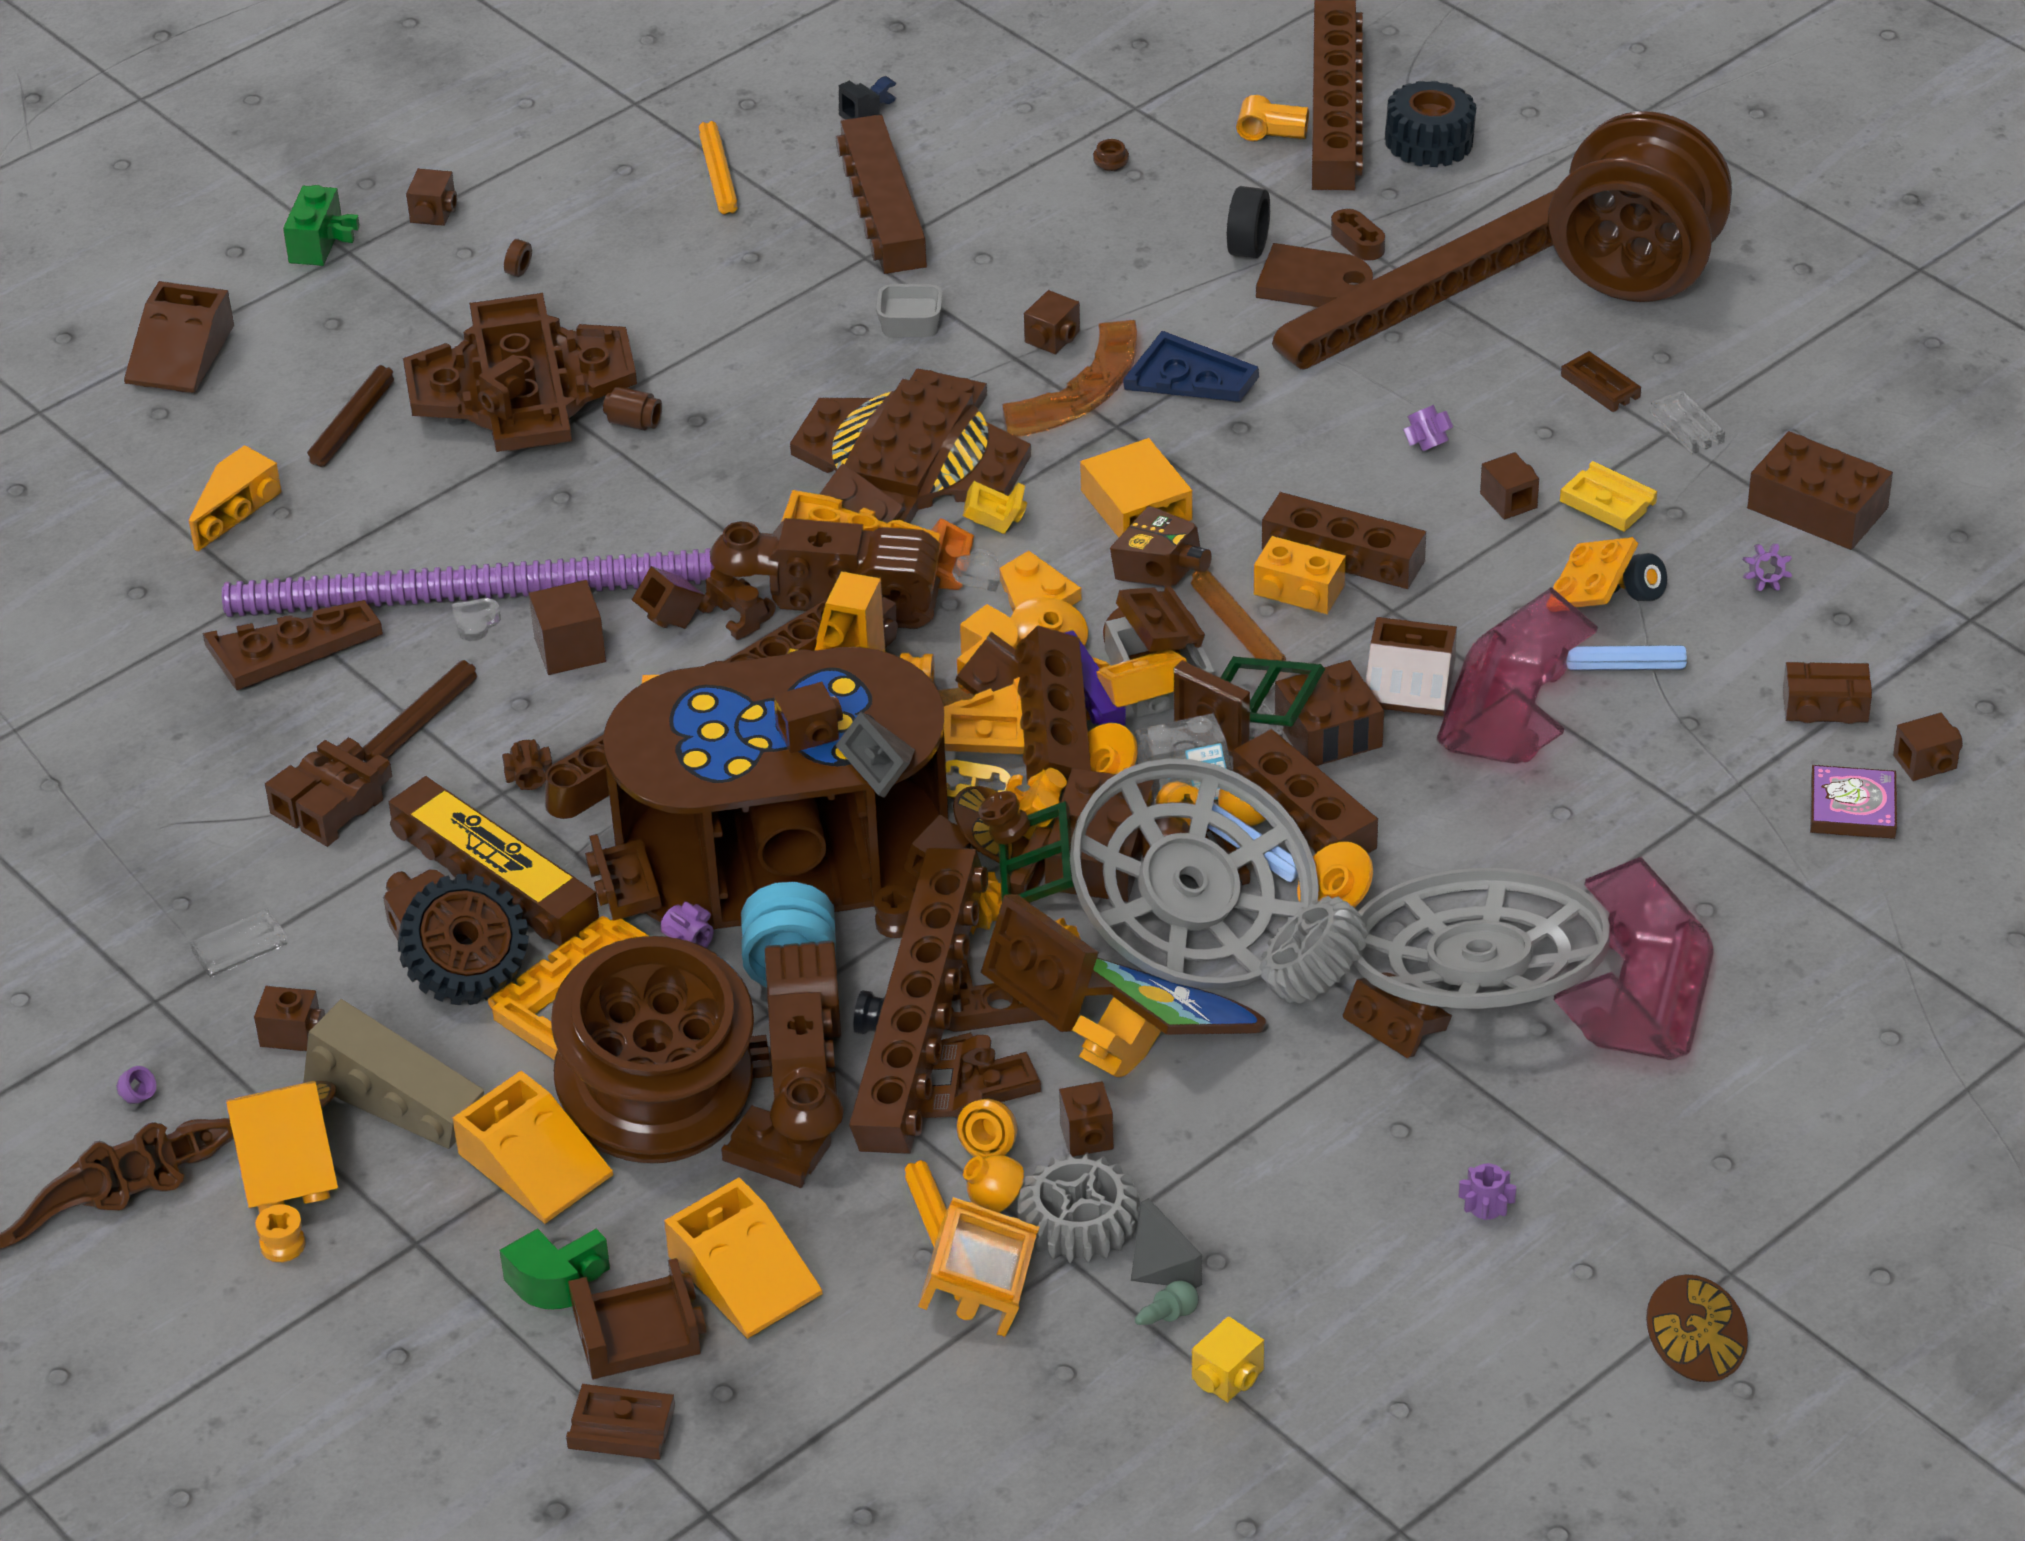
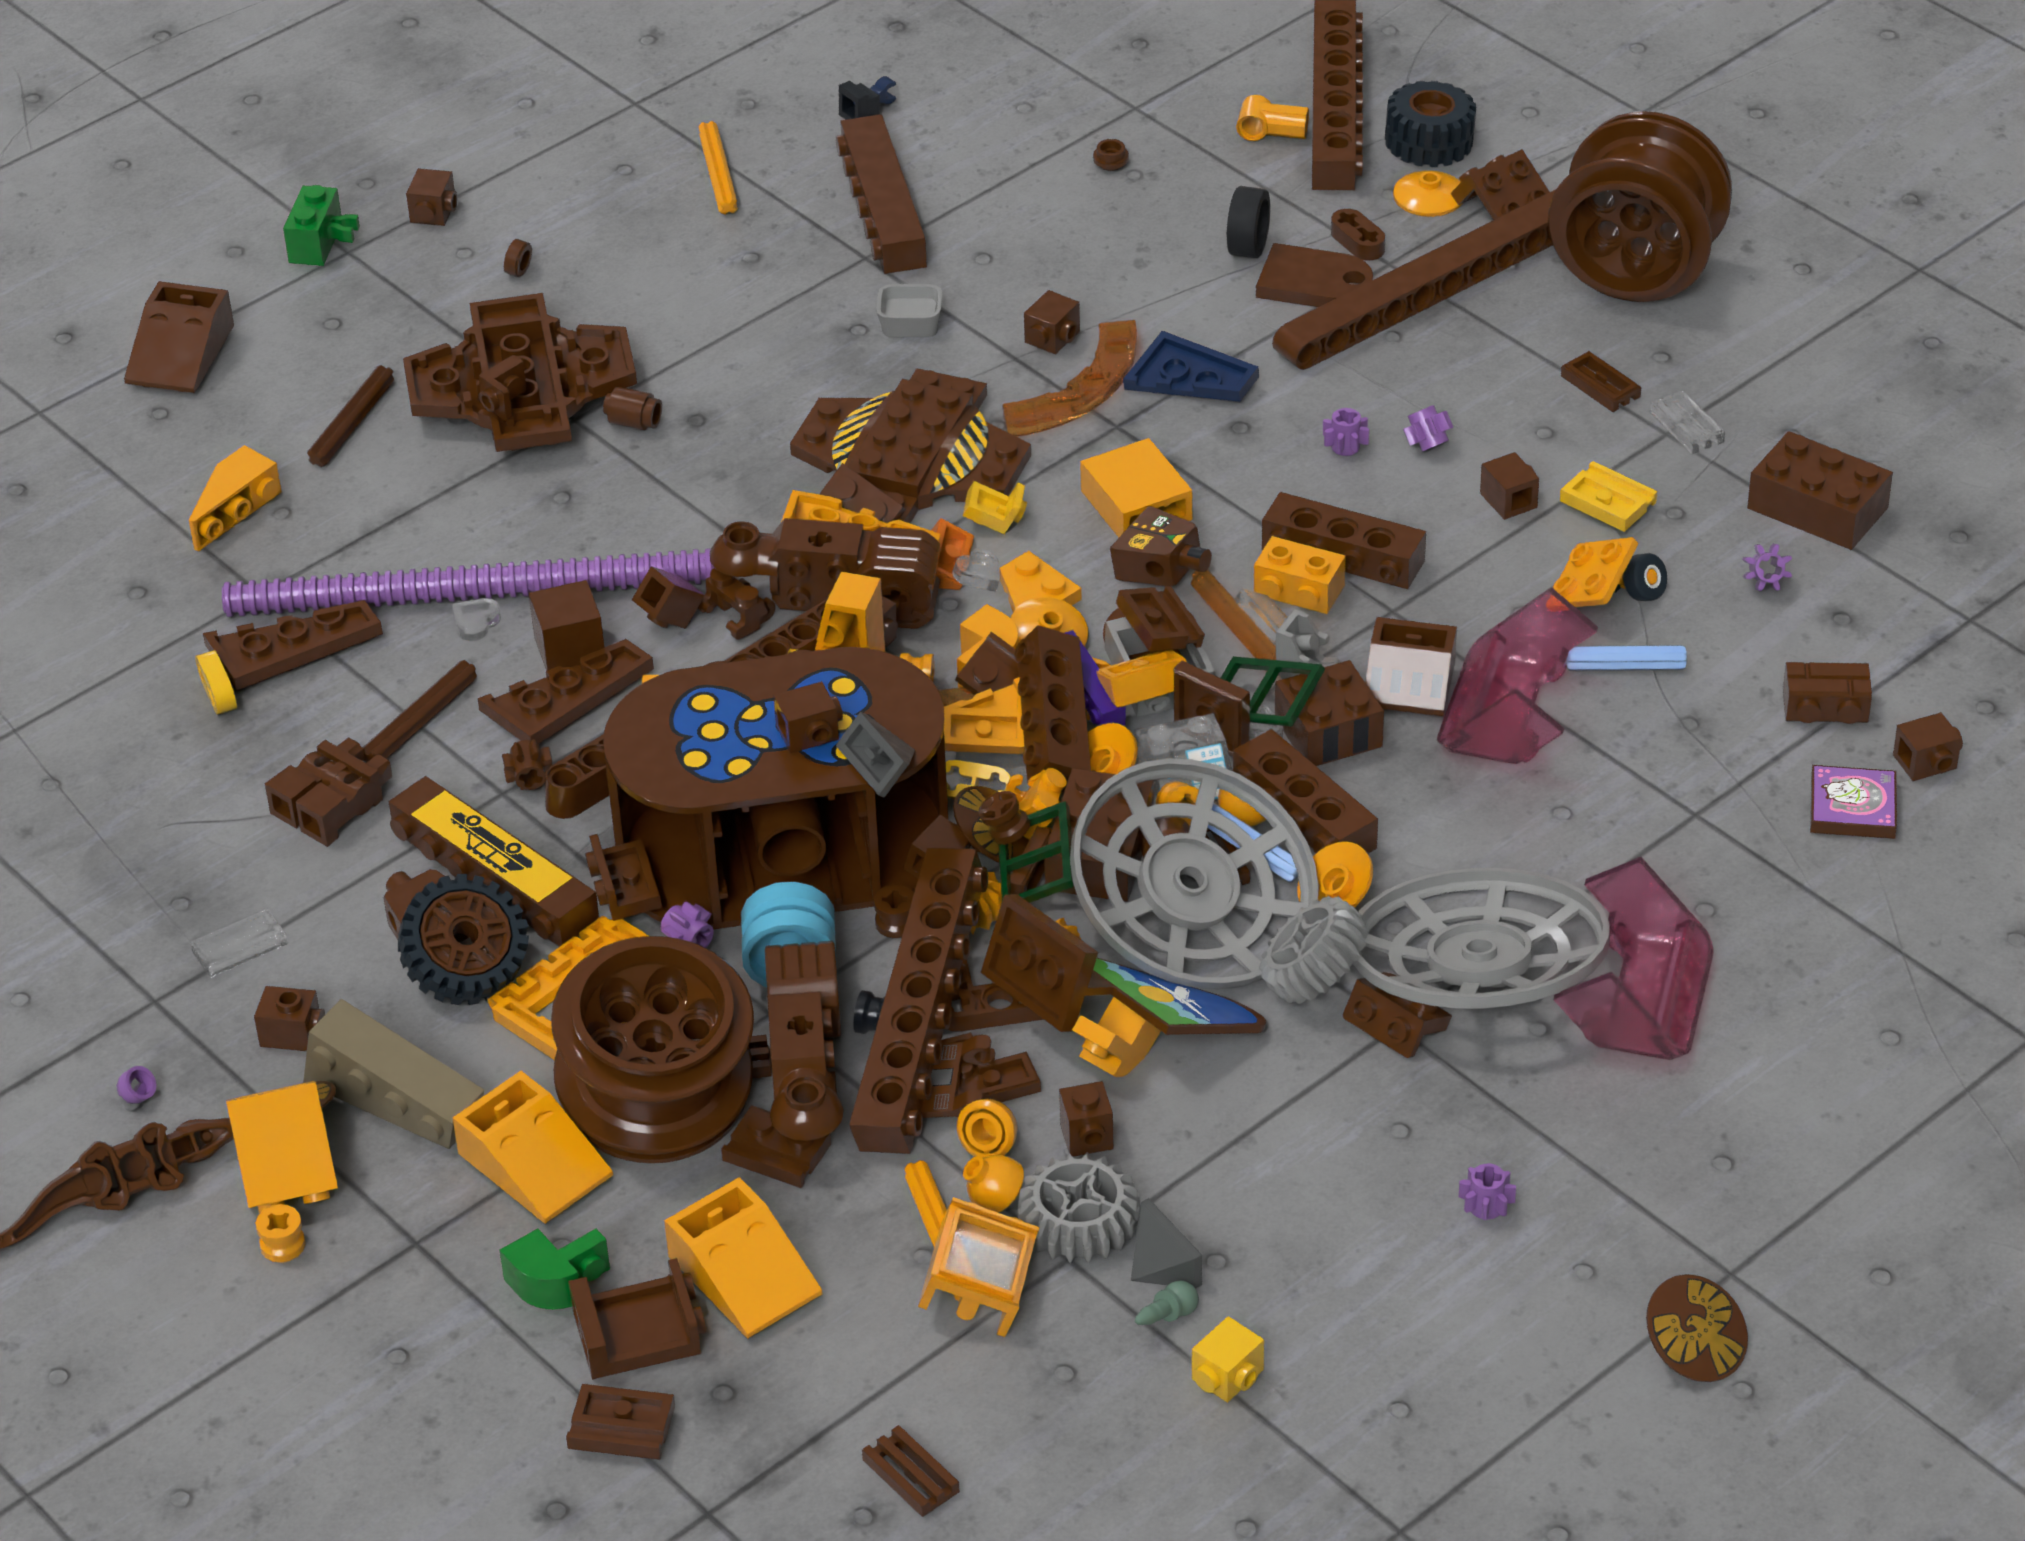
none -> yellow beam [195,650,237,715]
none -> reddish brown wing [478,639,654,744]
none -> reddish brown tile [862,1425,960,1517]
none -> clear tile [1234,588,1288,646]
none -> light grey hand [1276,609,1340,679]
none -> medium lavender gear [1323,408,1369,456]
none -> light orange dish [1393,170,1463,217]
none -> reddish brown bracket [1451,149,1550,220]

